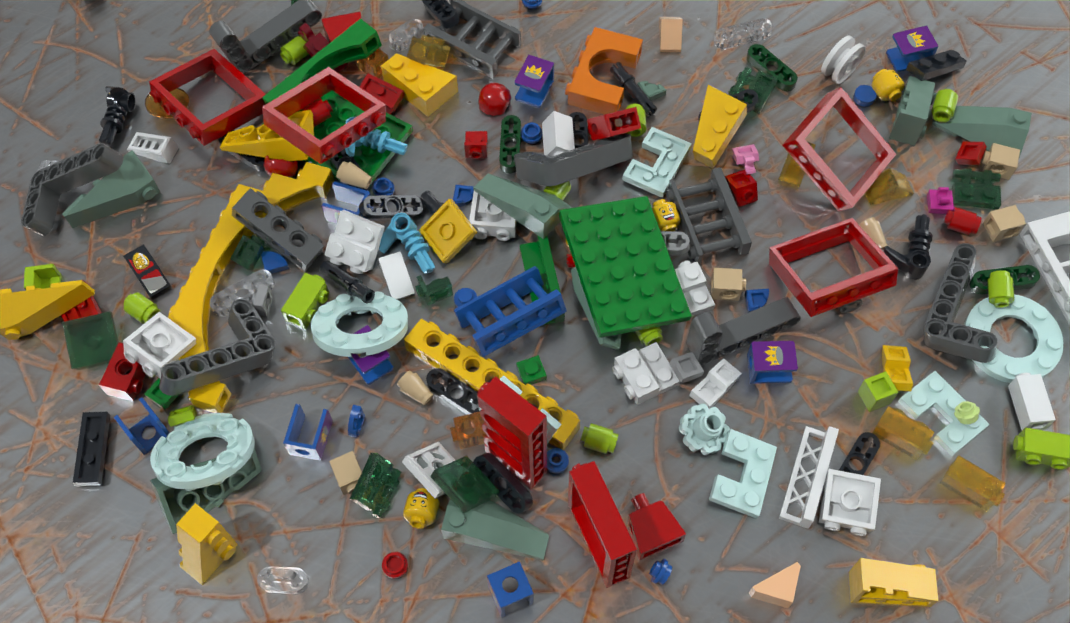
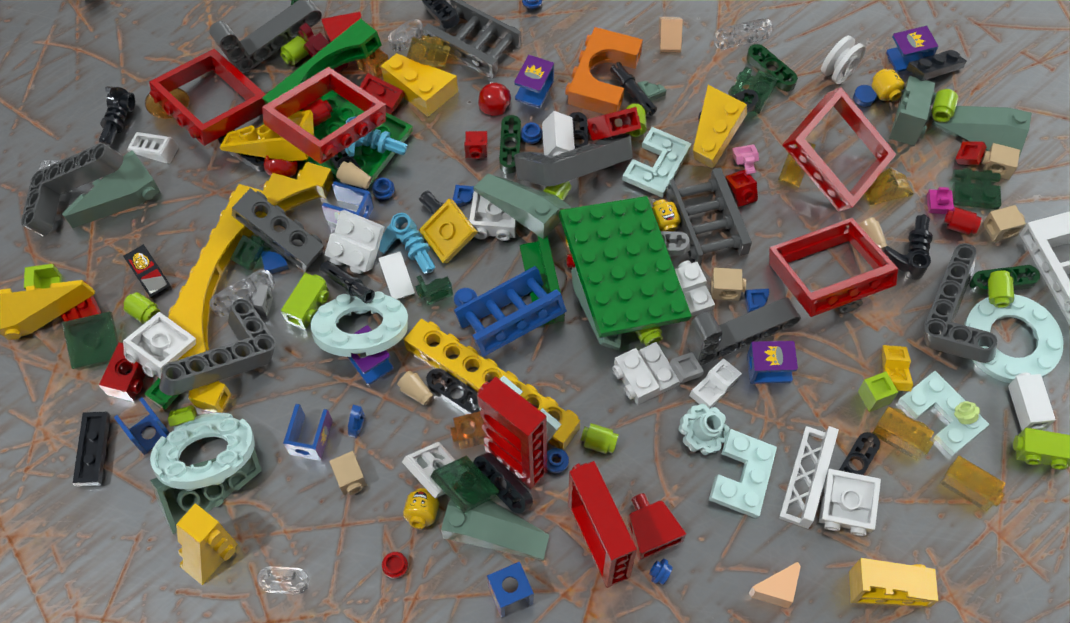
clear green plate [350,453,402,518] -> none
black beam [359,195,424,219] -> none
green plate [516,355,547,385] -> none

